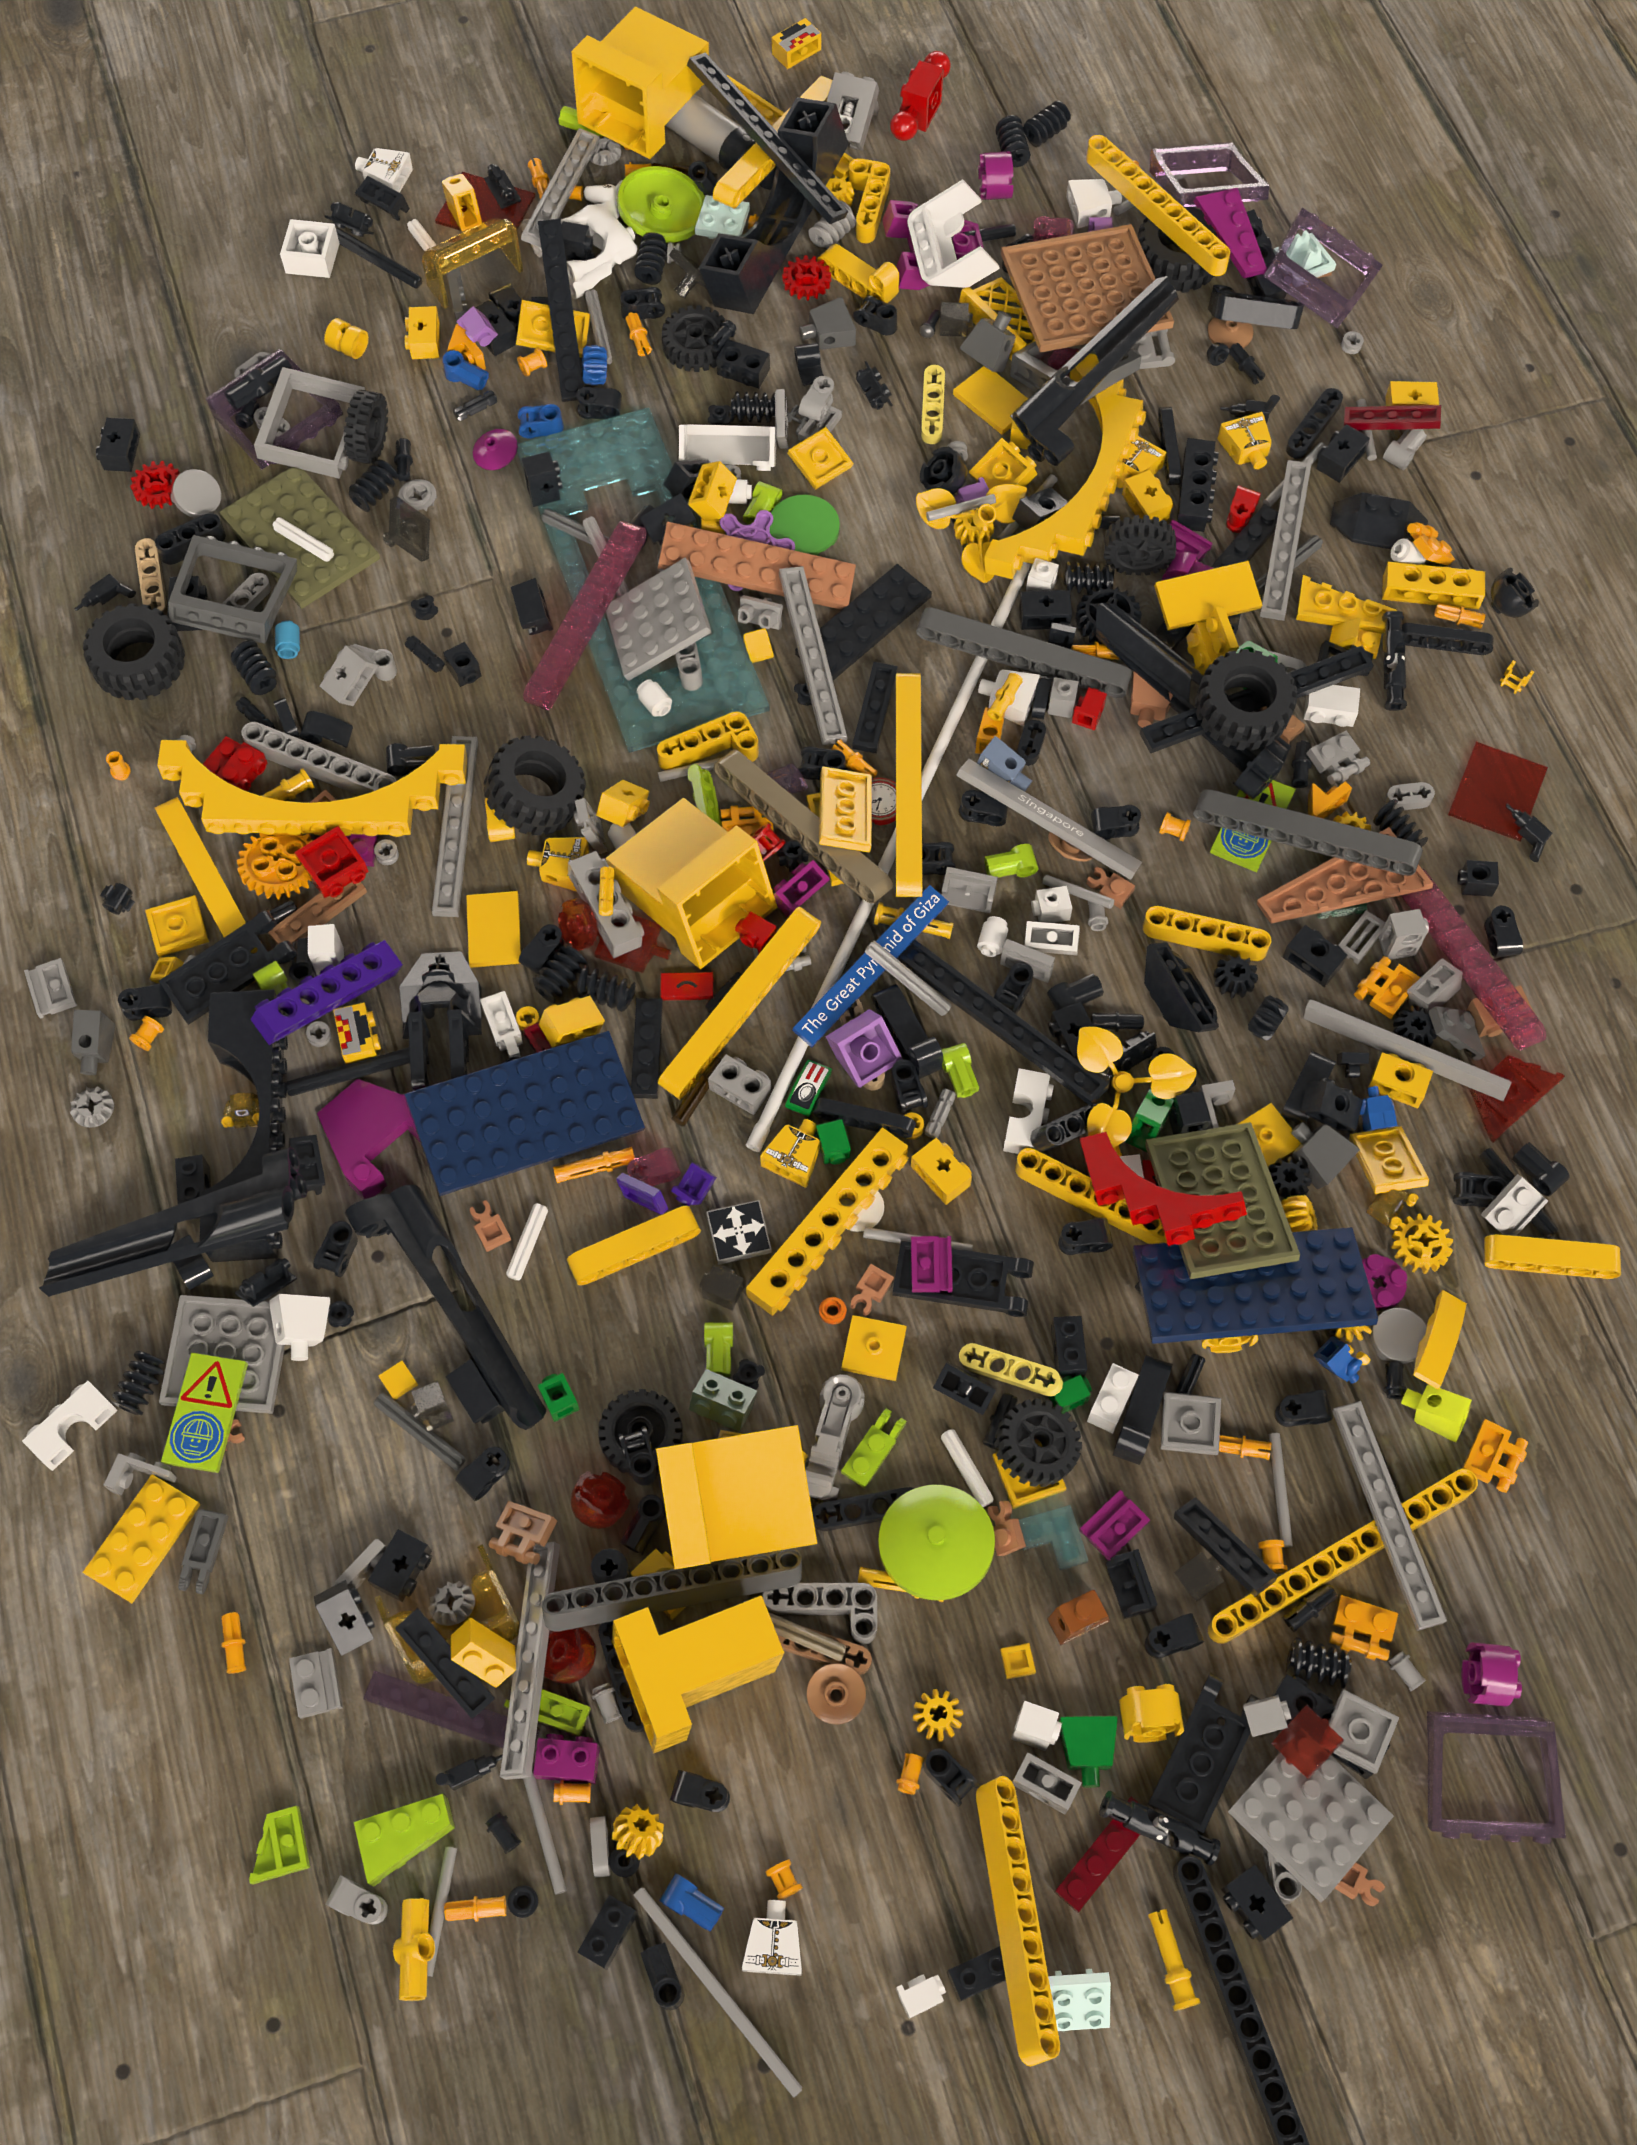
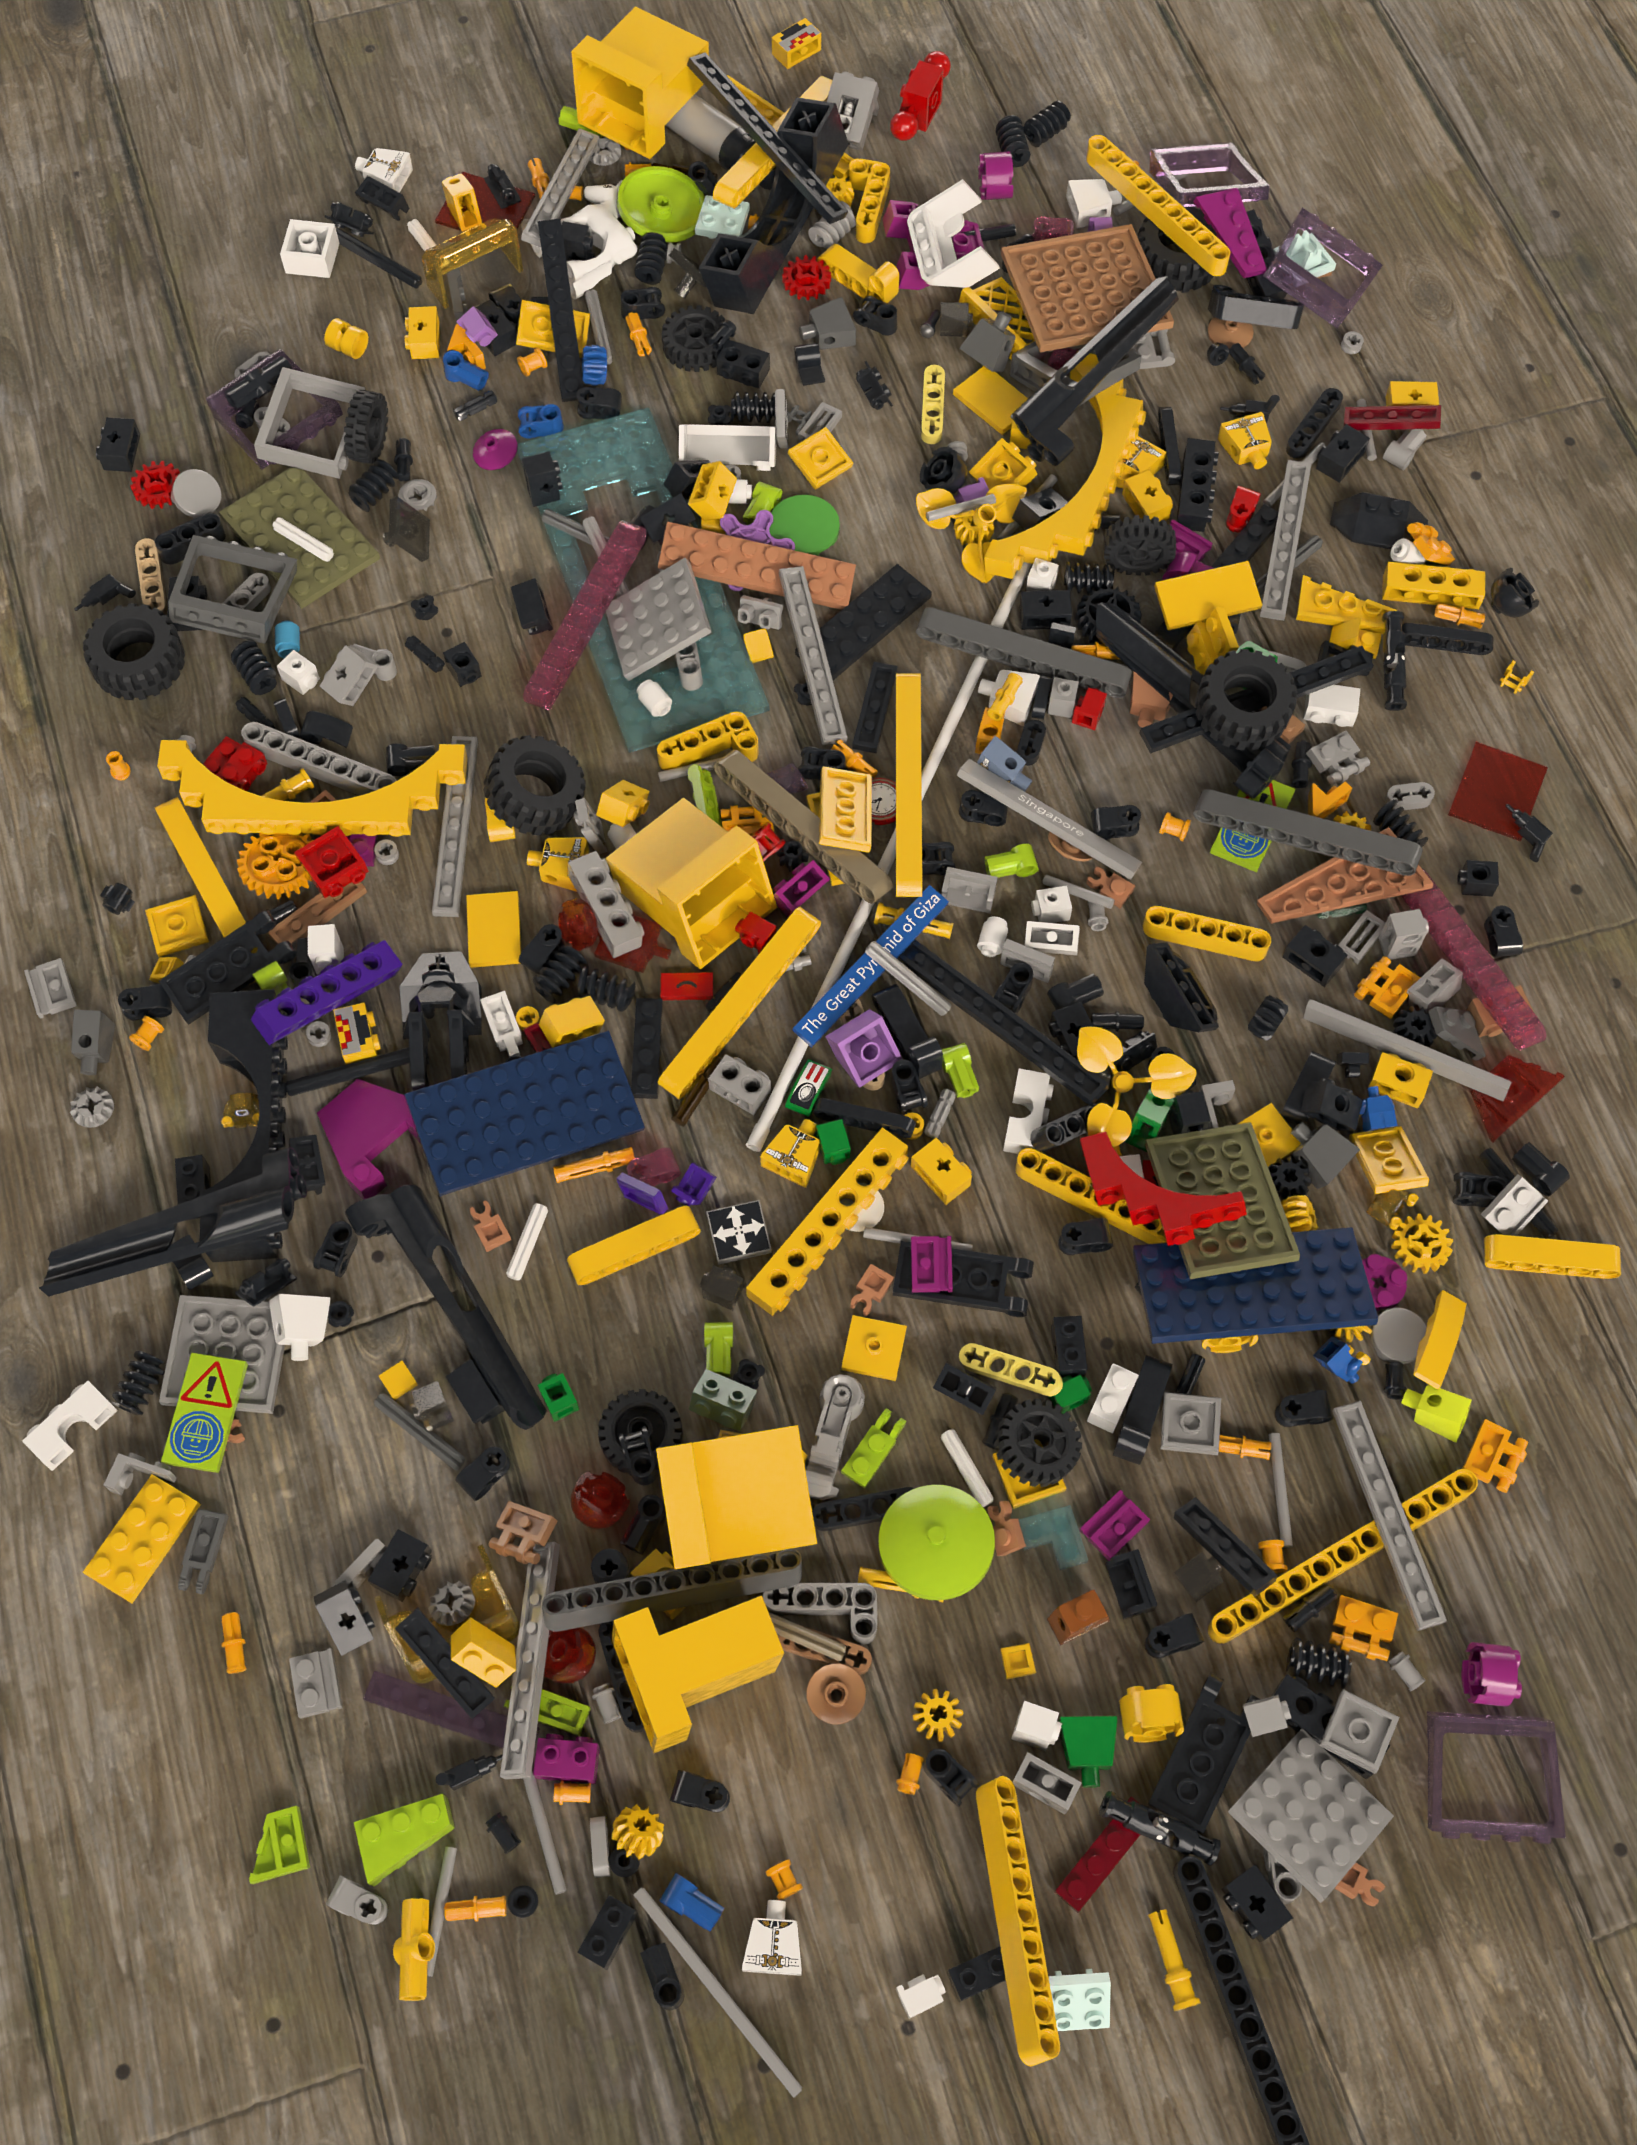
yellow axle [599,866,614,916] -> none
light grey piece [799,376,834,422] -> none
orange plate [819,1297,847,1325] -> none
black gear [1213,953,1258,999] -> none
clear red piece [1271,1705,1344,1779] -> none
none -> white brick [277,650,320,695]

